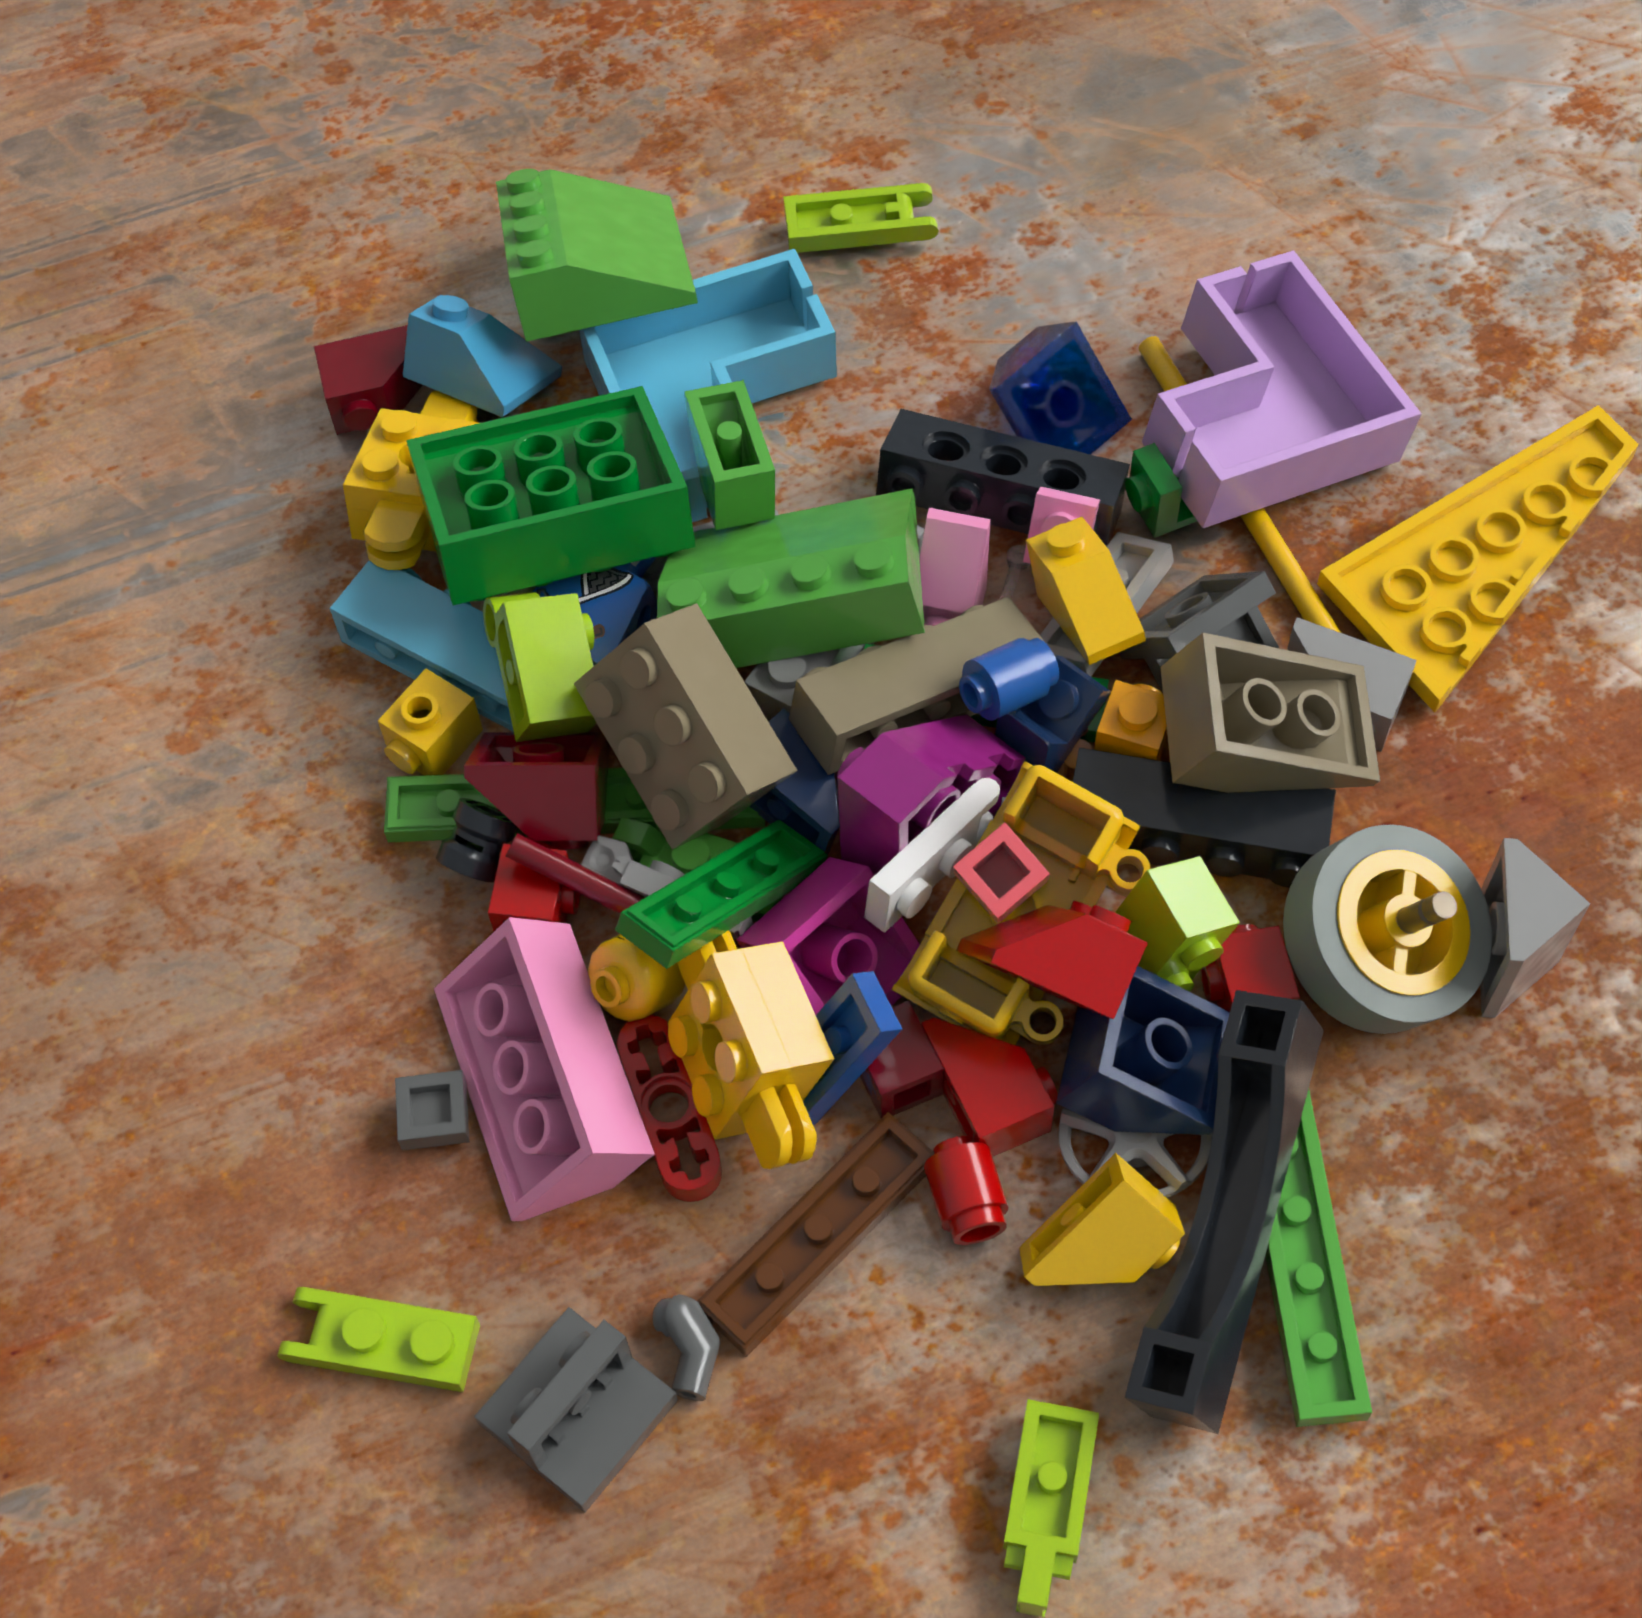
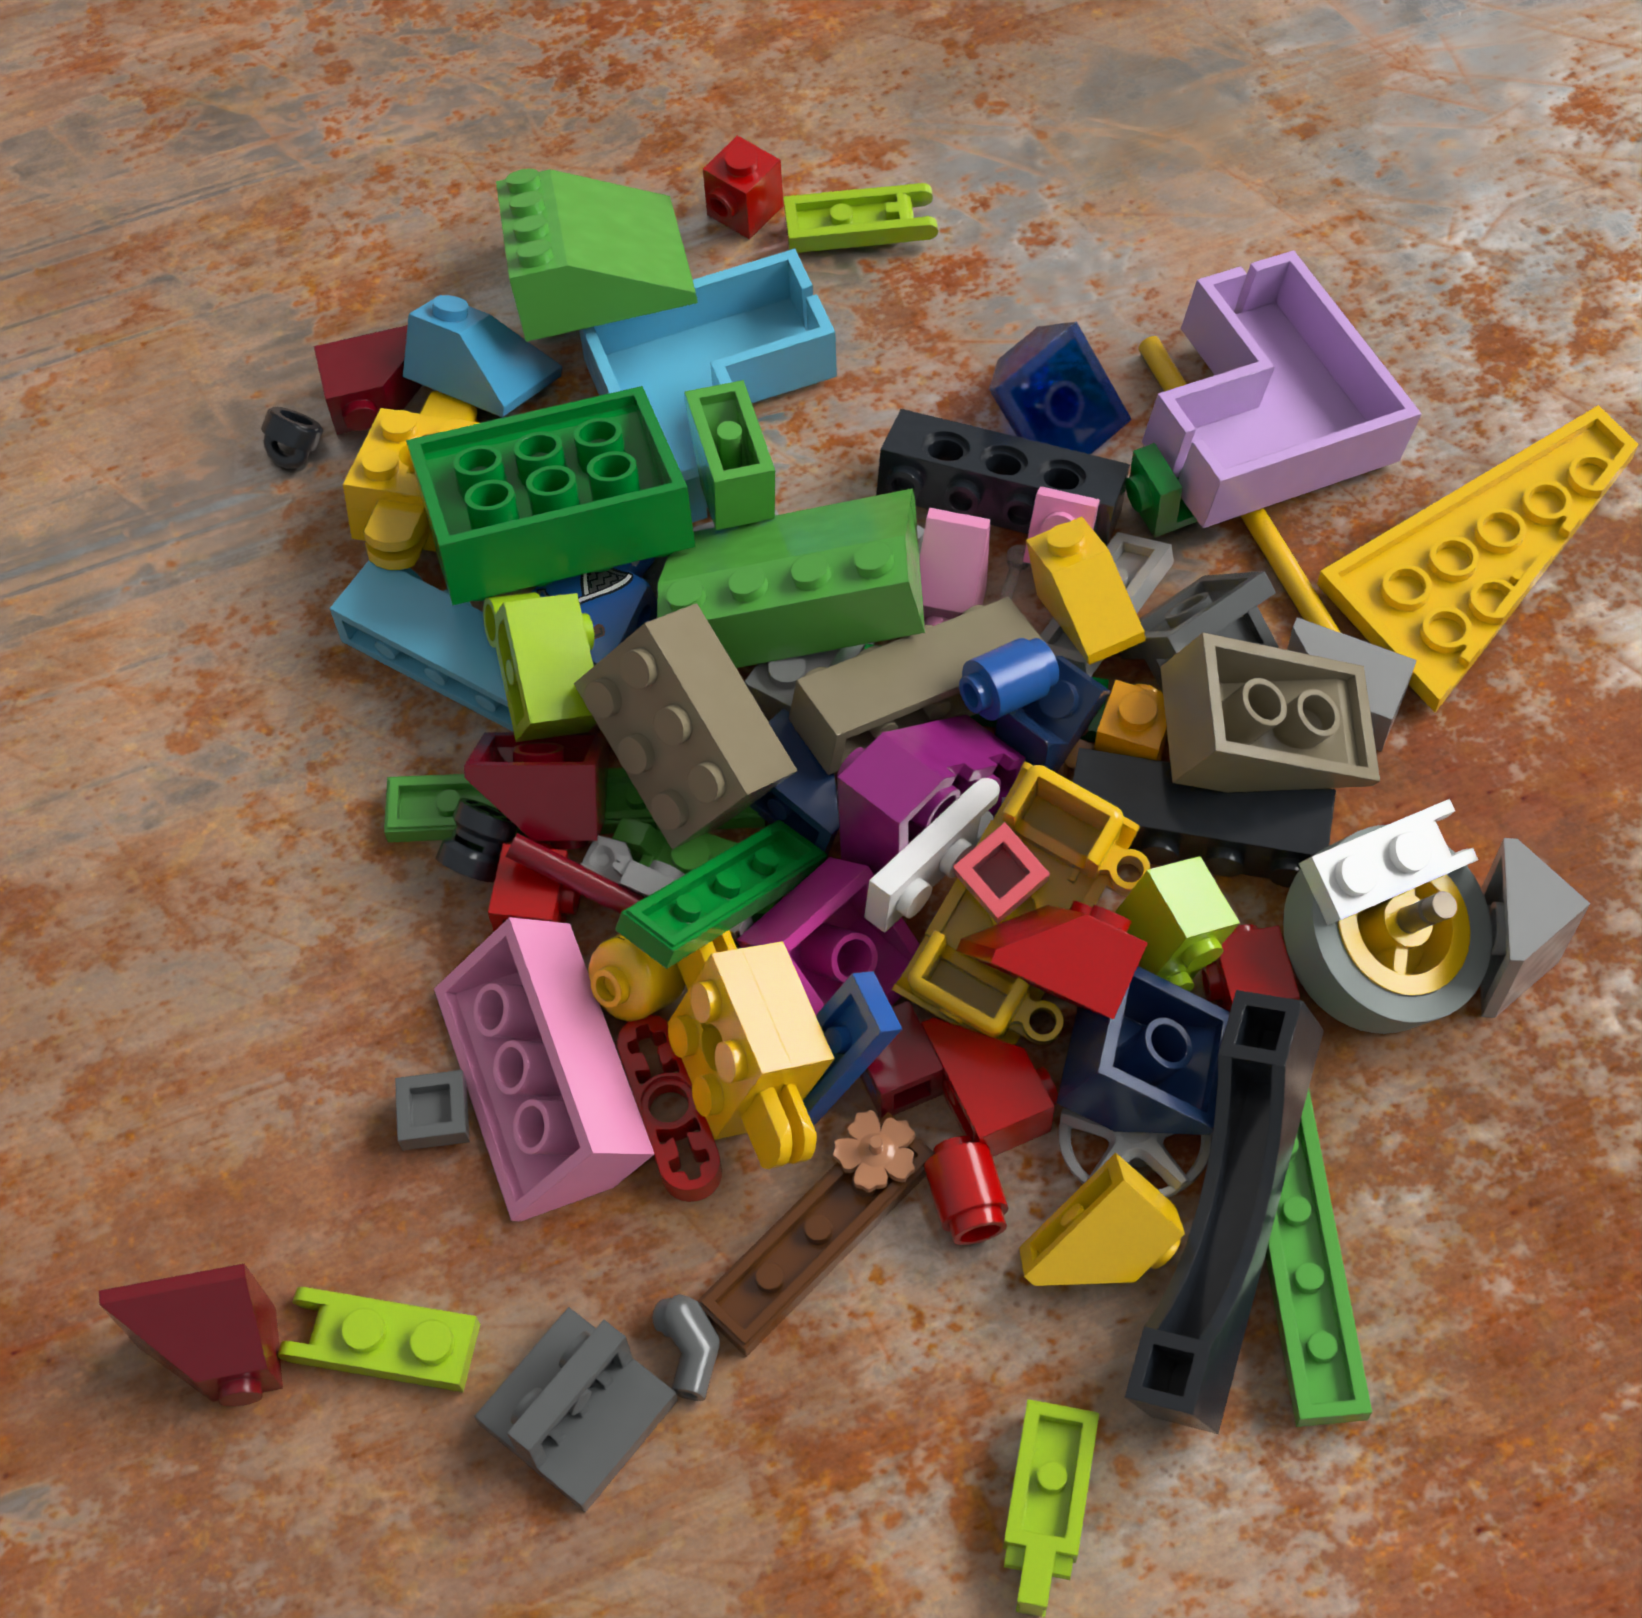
yellow brick [378,668,483,775] -> none
none -> dark red slope [99,1263,283,1406]
none -> black tile [261,407,323,469]
none -> red brick [702,135,784,240]
none -> nougat plant [833,1110,915,1193]
none -> white hinge [1299,799,1478,926]

